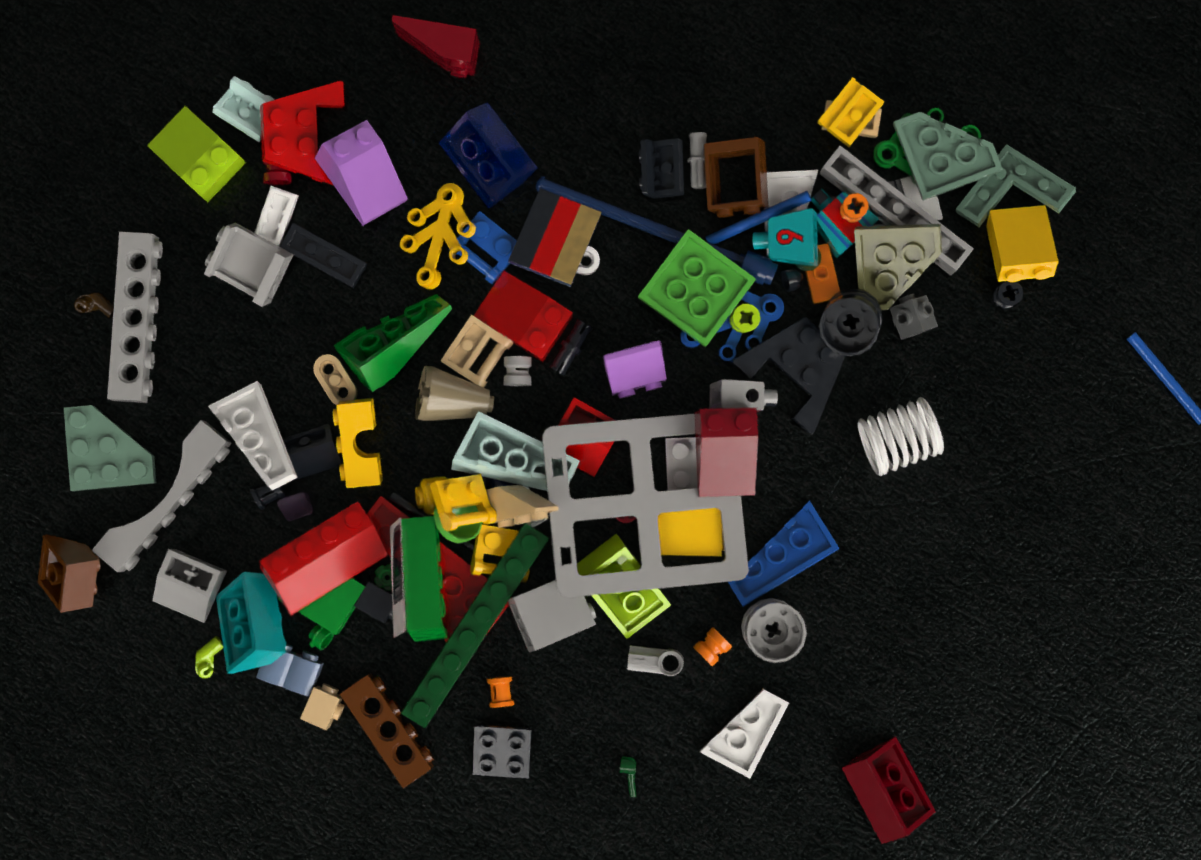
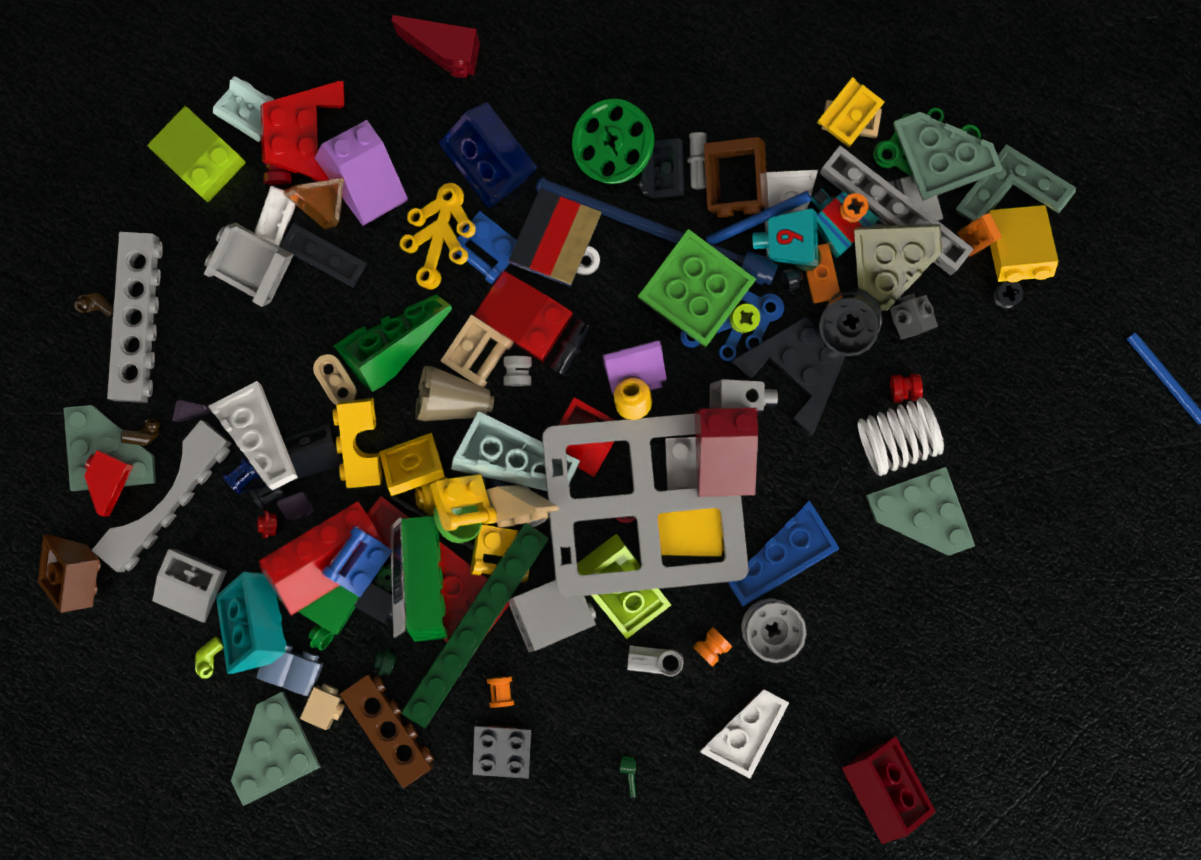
none -> red slope [84,450,134,517]
none -> dark brown arm [120,418,160,446]
none -> clear purple slope [172,400,210,423]
none -> clear blue bush [223,457,260,495]
none -> sand green plate [231,691,321,806]
none -> red plate [257,510,277,539]
none -> clear orange slope [283,178,344,229]
none -> blue plate [321,526,393,597]
none -> clear green plate [373,648,396,676]
none -> yellow plate [379,433,445,496]
none -> green wedge [572,99,654,184]
none -> yellow head [614,378,652,420]
none -> sand green plate [866,467,975,555]
none -> red wheel [890,373,923,403]
none -> orange plate [957,212,1002,257]

